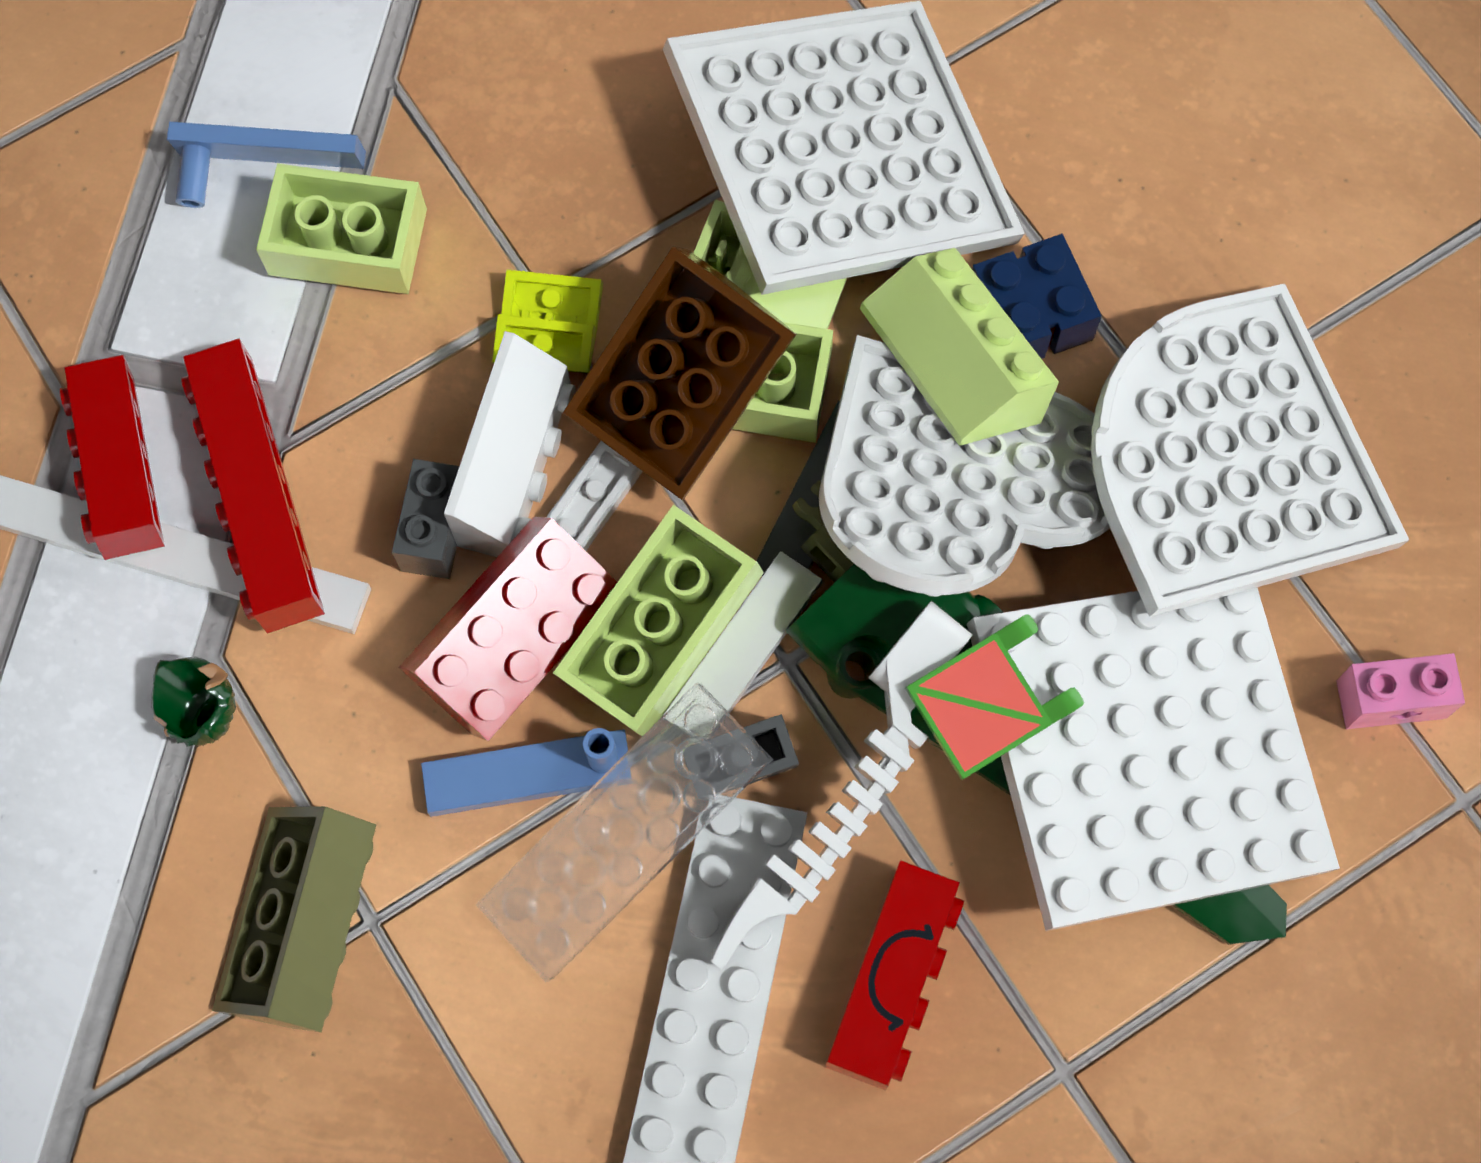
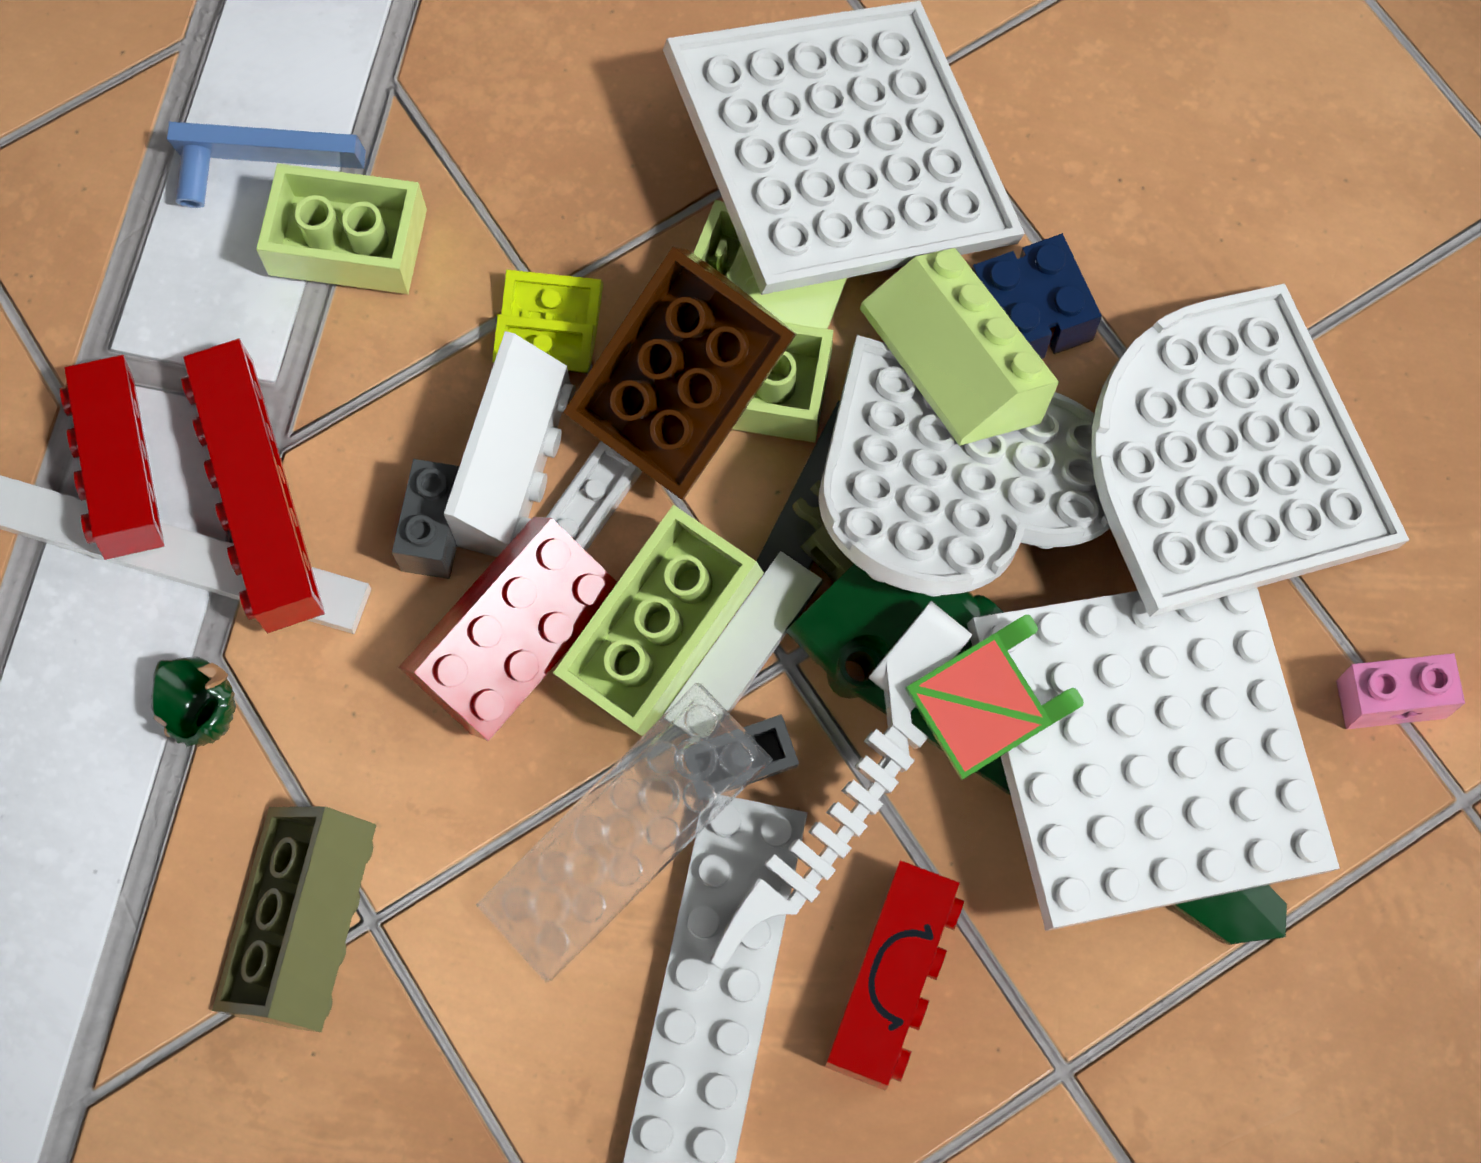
medium blue piece [421,728,633,817] -> none

